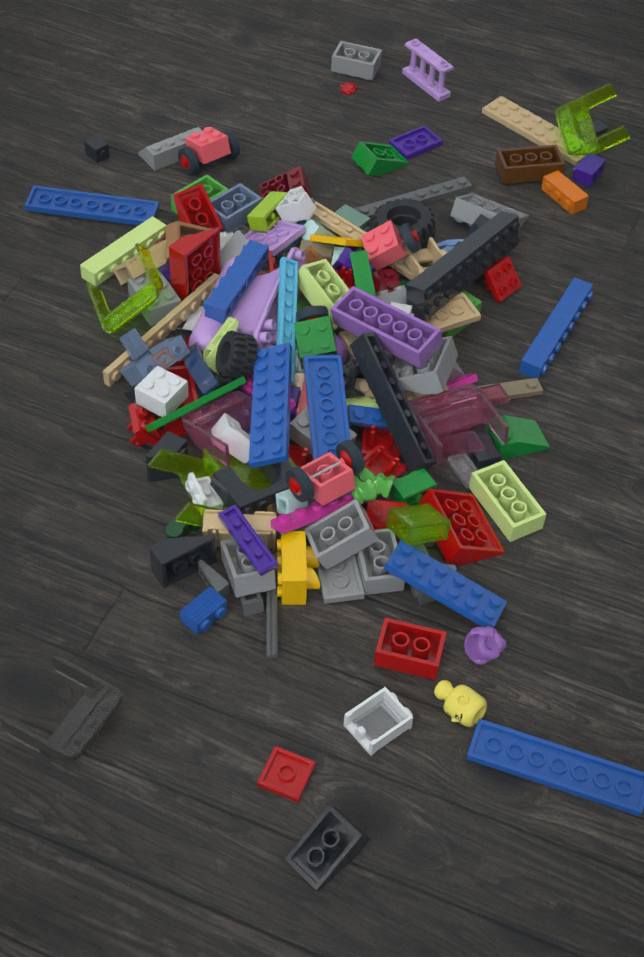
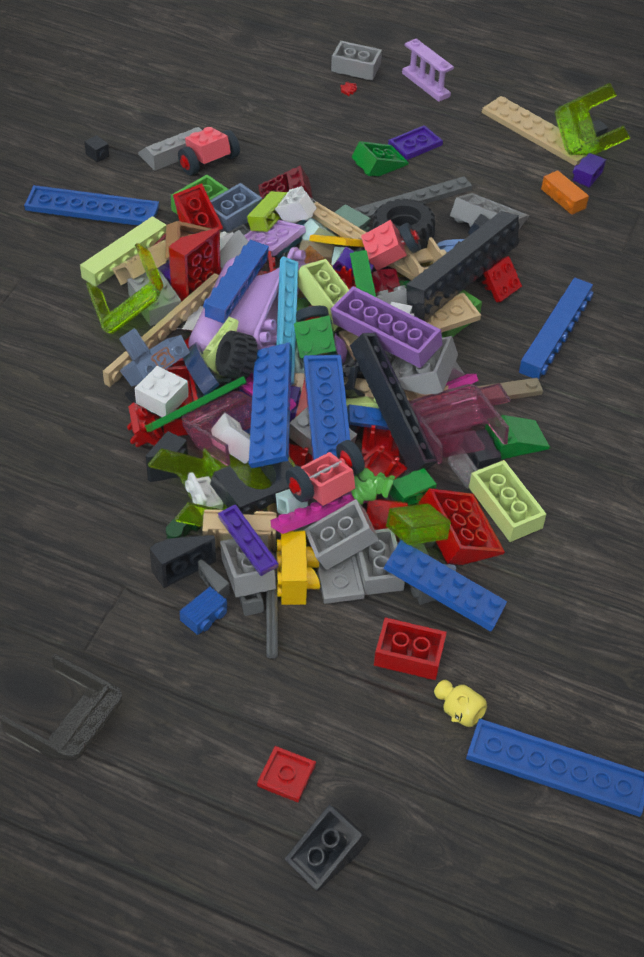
white window [344,687,413,756] -> none
medium lavender hair [464,626,507,665] -> none
reddish brown brick [495,145,565,184] -> none

